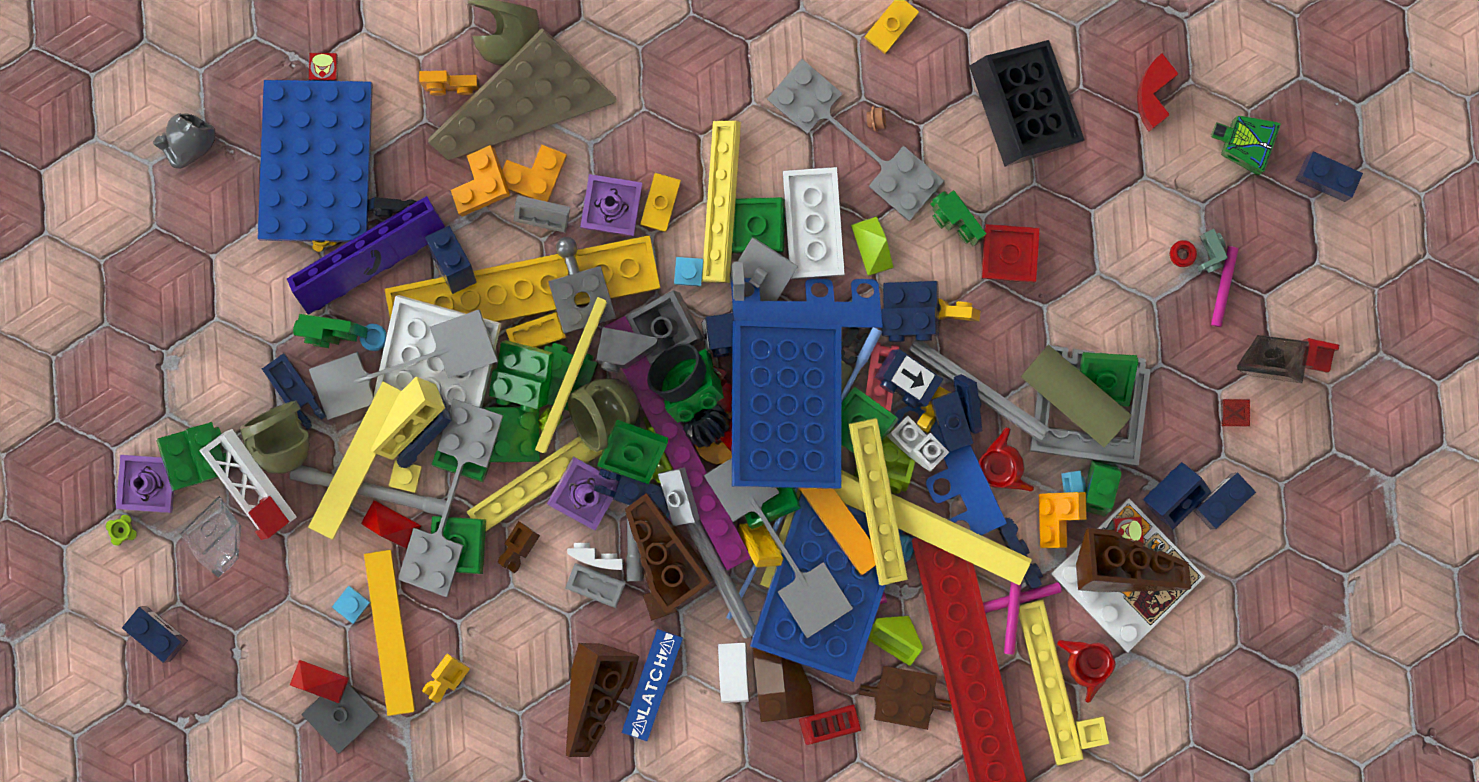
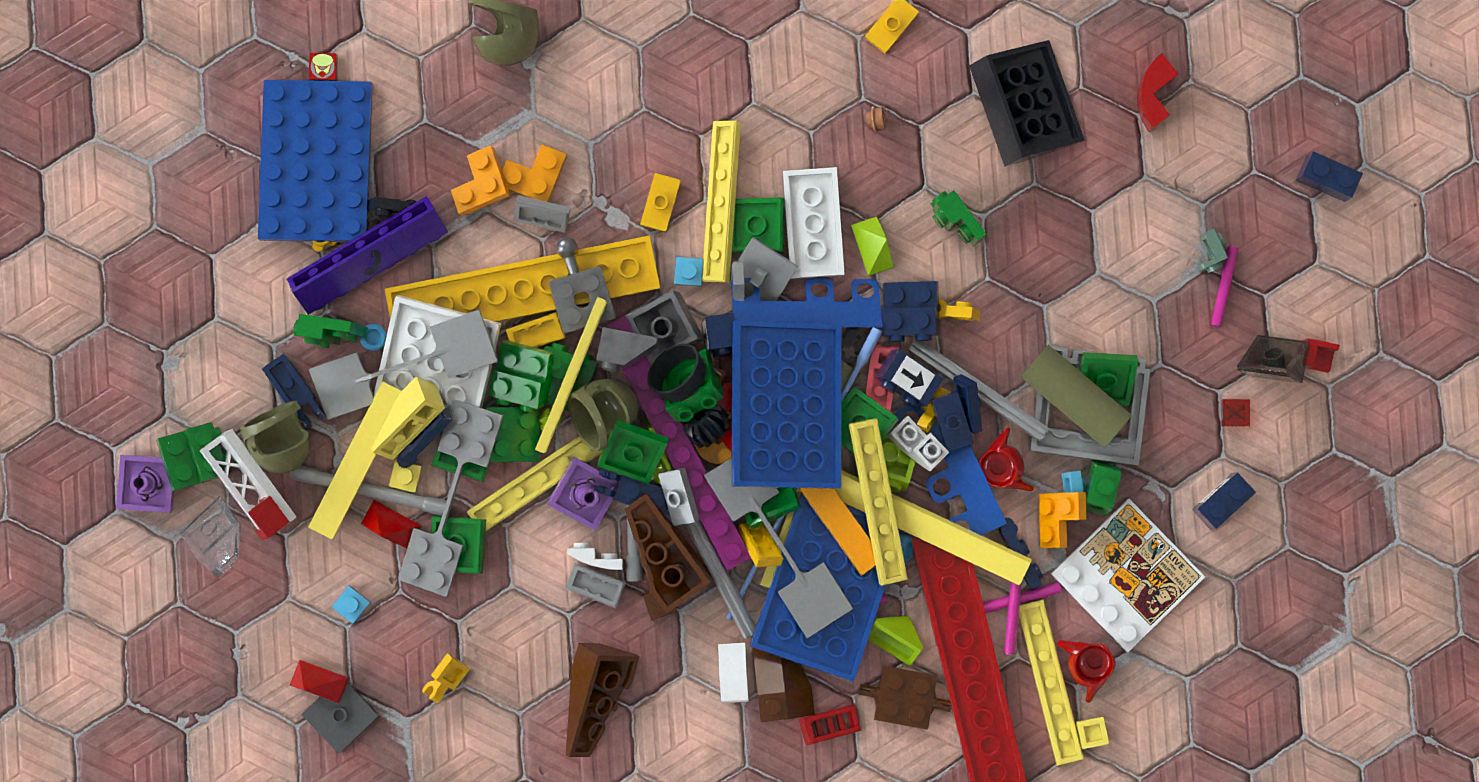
lime plate [105,515,137,546] -> none
dark blue brick [122,606,188,663] -> none
dark grey piece [153,113,216,169] -> none
yellow tile [364,550,416,716] -> none
light orange plate [419,70,479,96] -> none
dark blue brick [425,225,477,294] -> none
dark tan wing [428,28,617,160] -> none
reddish brown plate [498,521,540,573] -> none
medium lavender plate [580,174,643,237] -> none
blue tile [621,629,683,741] -> none
light grey hinge [767,59,944,221] -> none
red plate [981,224,1040,283] -> none
reddish brown wedge [1076,528,1191,592] -> none
tile [1113,517,1144,543] -> none
dark blue brick [1143,462,1212,530] -> none
red plate [1169,240,1197,268] -> none
green torso [1211,116,1281,175] -> none

